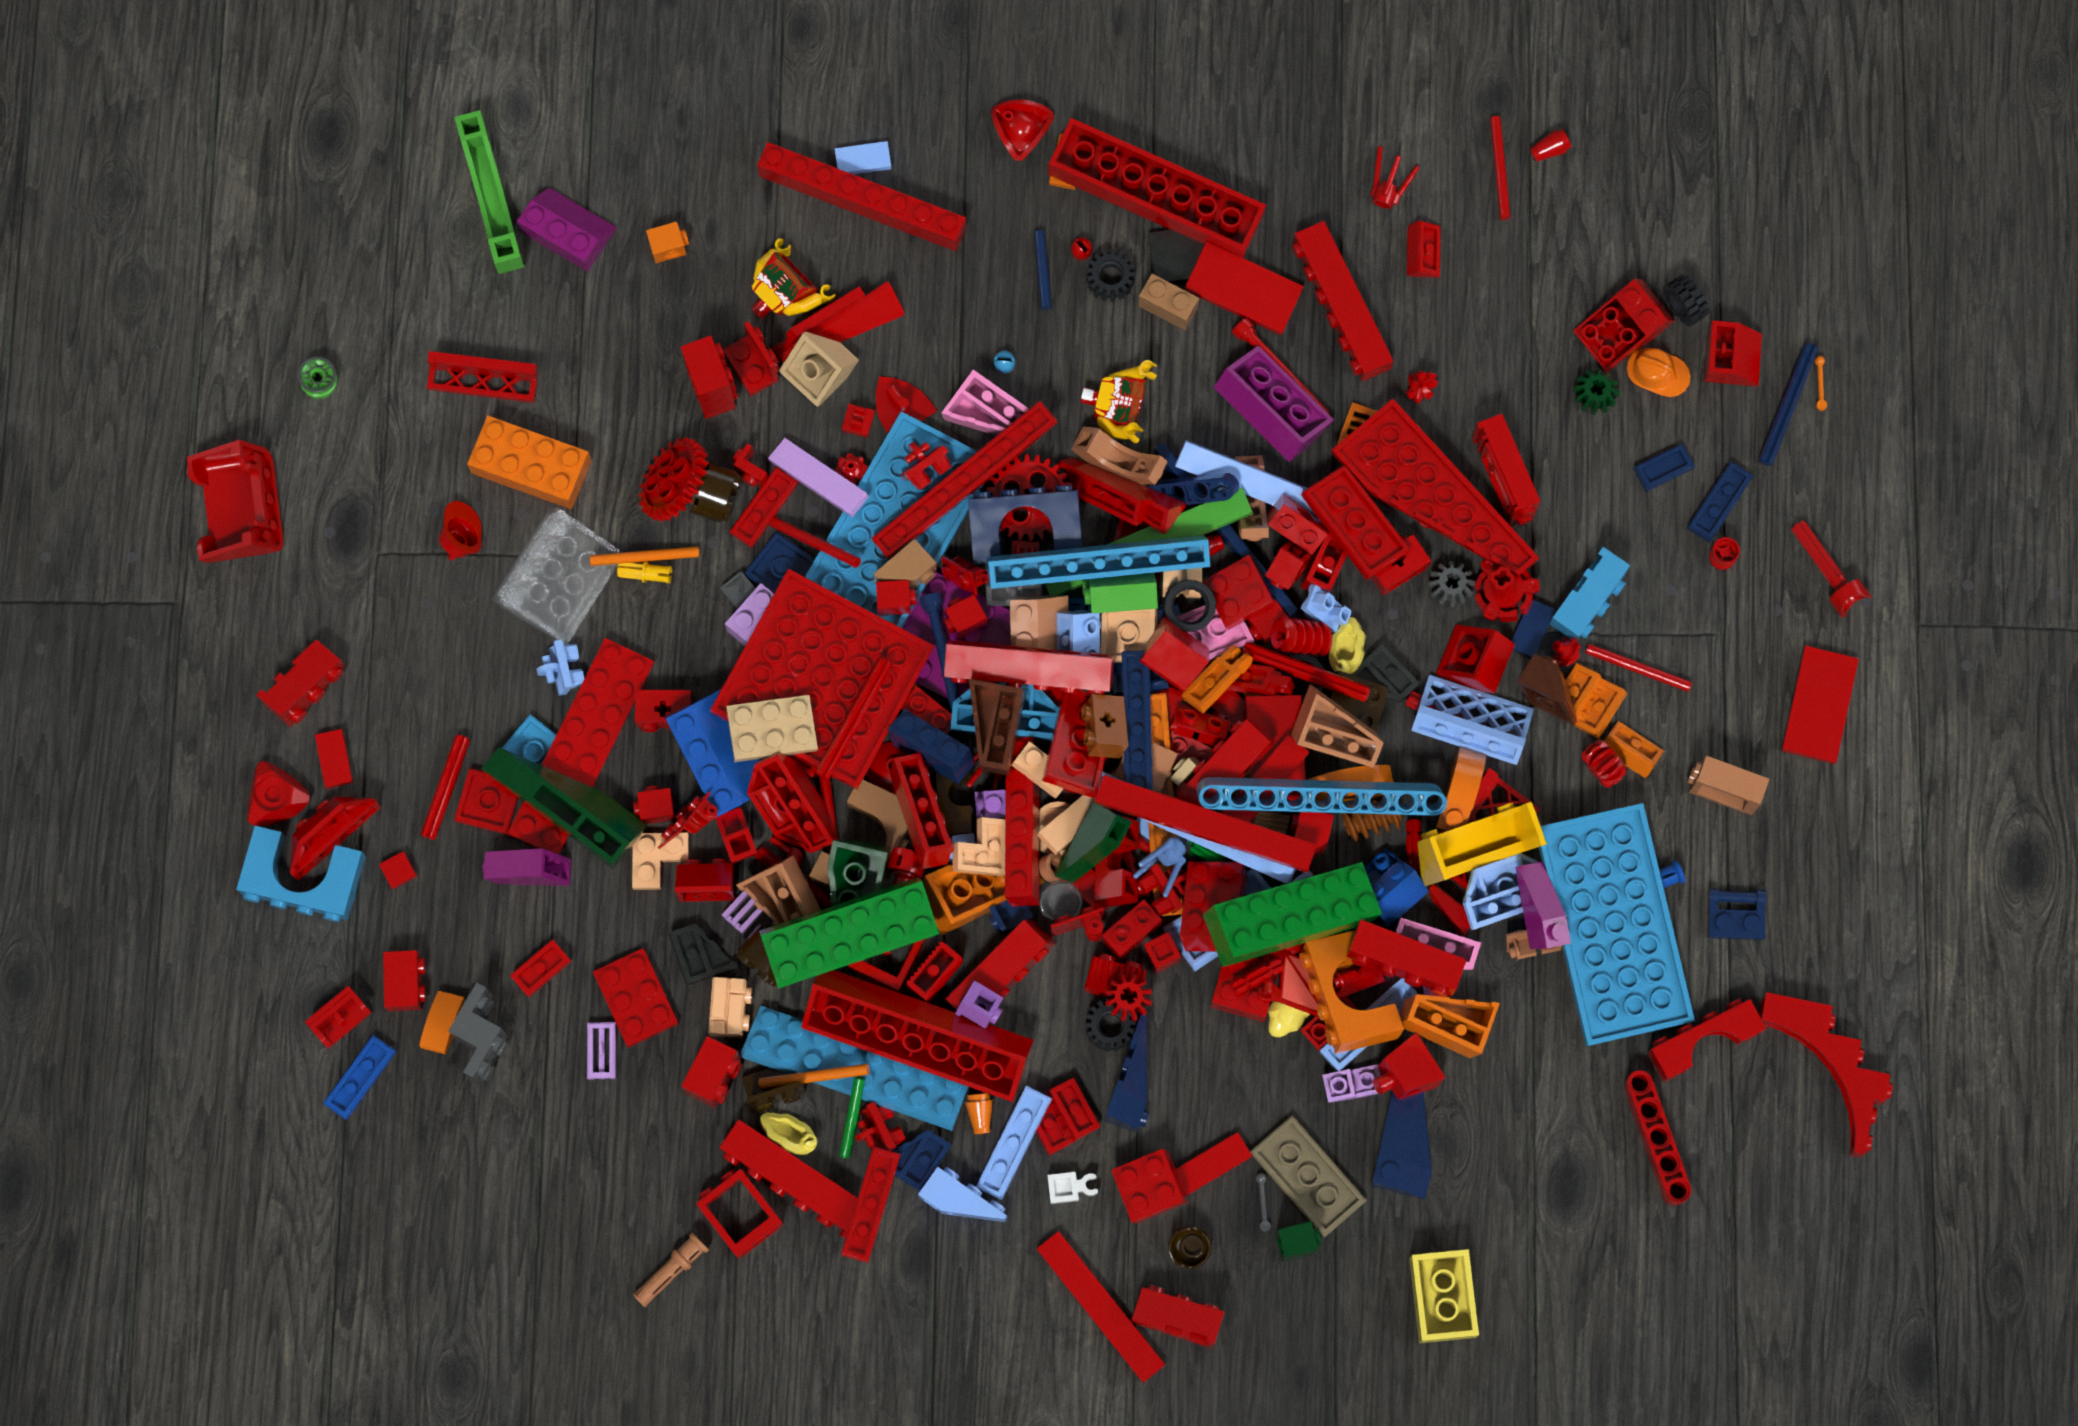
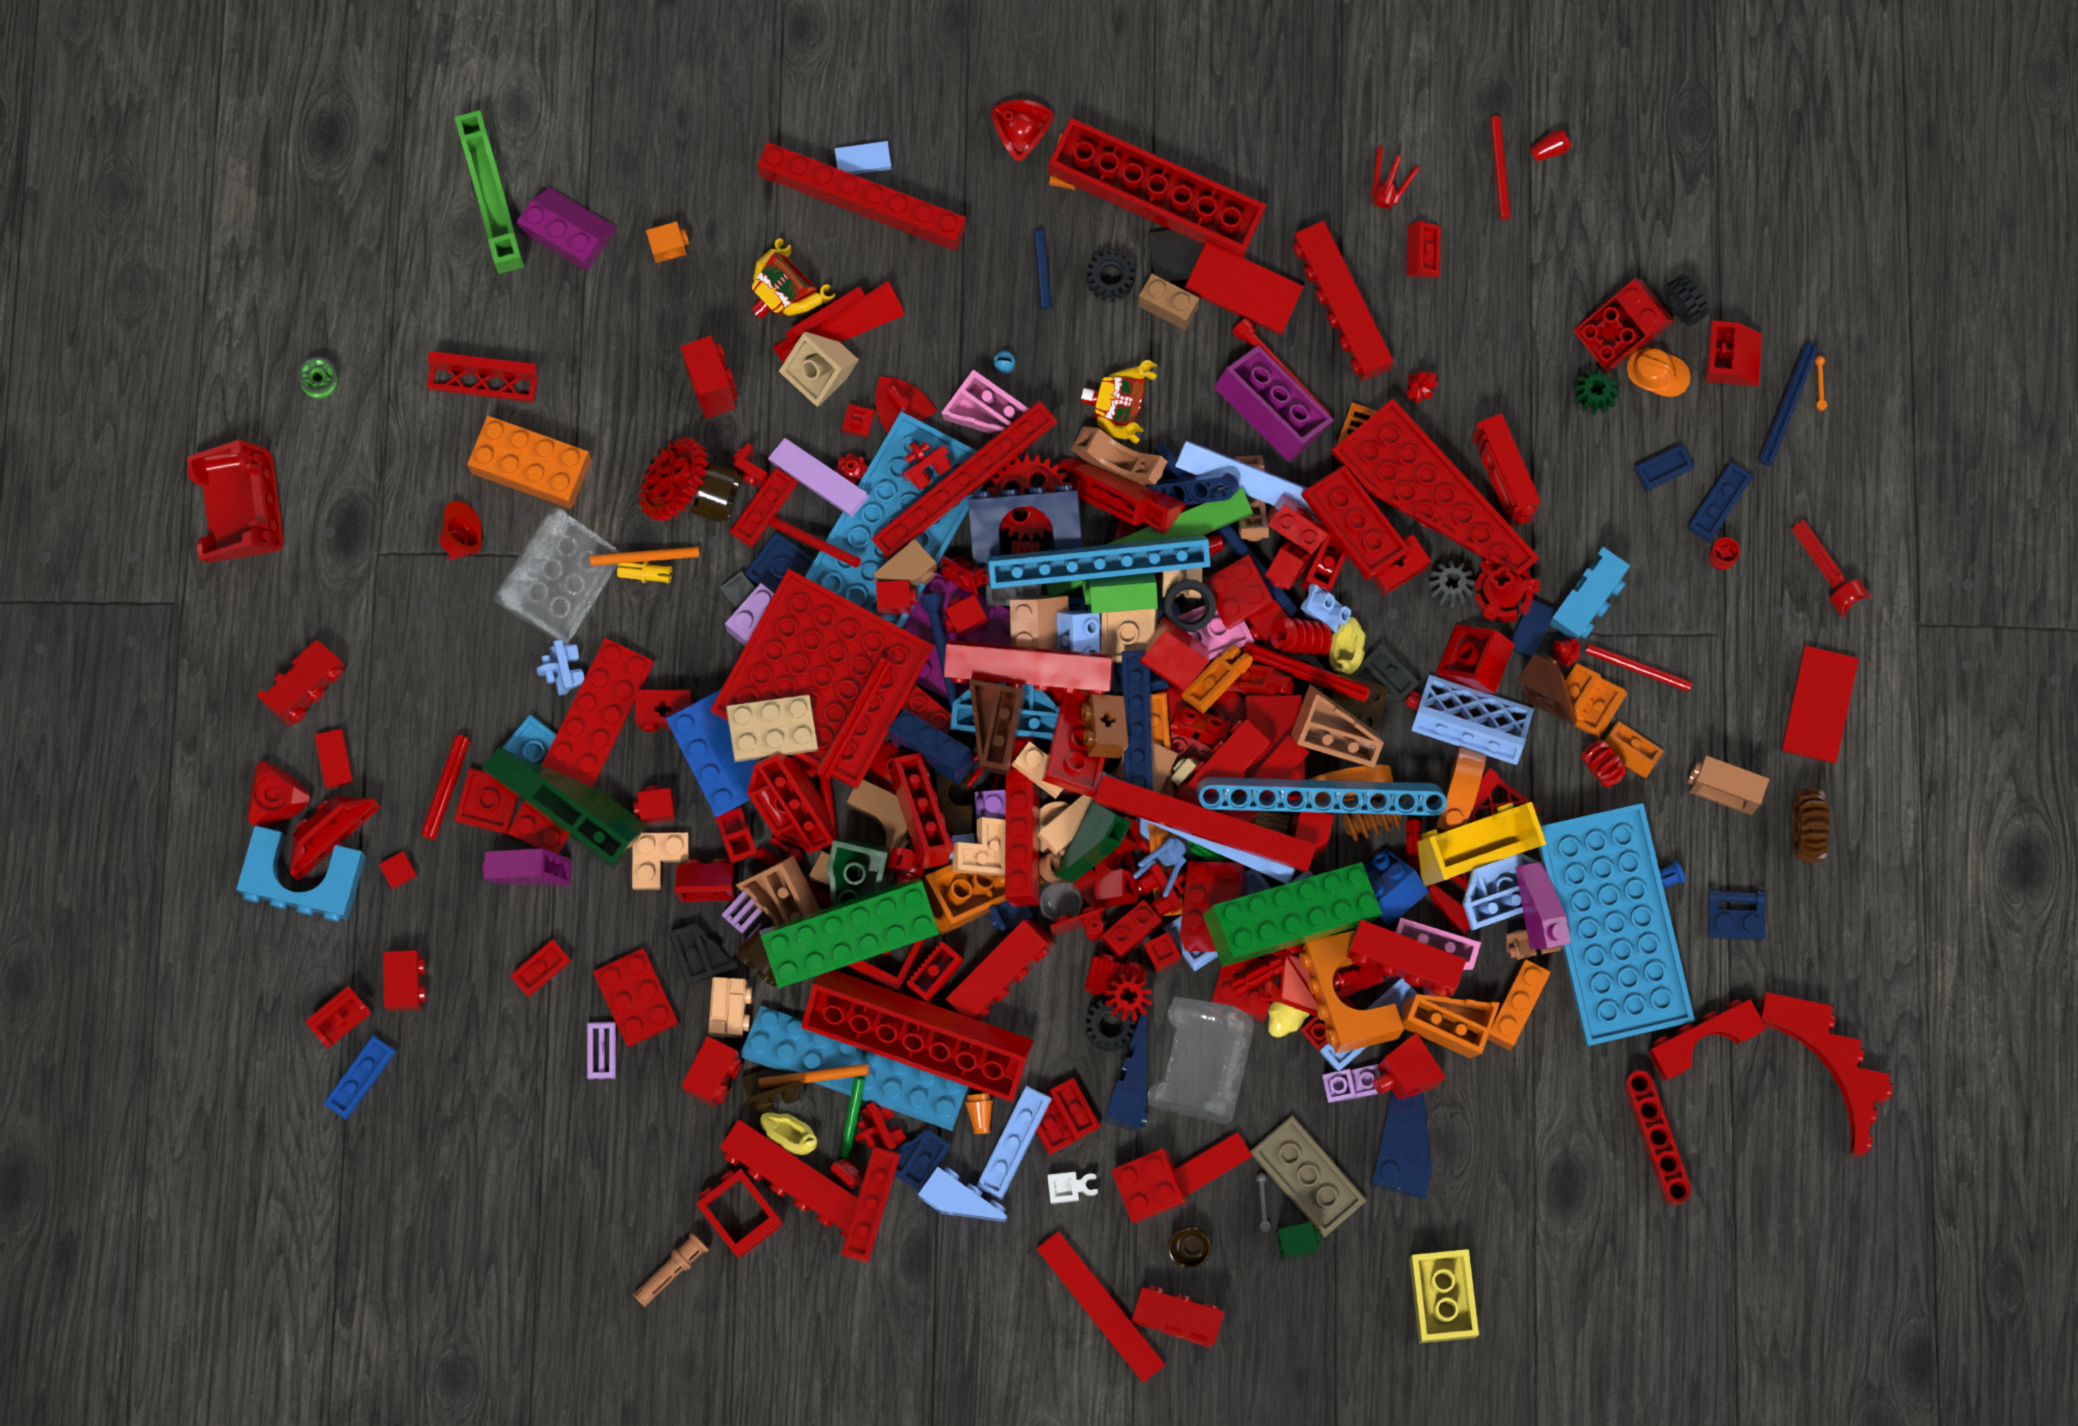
orange slope [419,991,465,1055] -> none
dark grey bracket [448,982,509,1085] -> none
red hinge [657,792,717,849] -> none
red bracket [723,321,780,397] -> none
medium lavender brick [955,981,1003,1029] -> none
red hinge [1071,237,1092,261] -> none
none -> red slope [831,1158,865,1192]
none -> clear windscreen [1148,996,1254,1125]
none -> orange brick [1487,960,1551,1051]
none -> reddish brown gear [1791,788,1830,863]

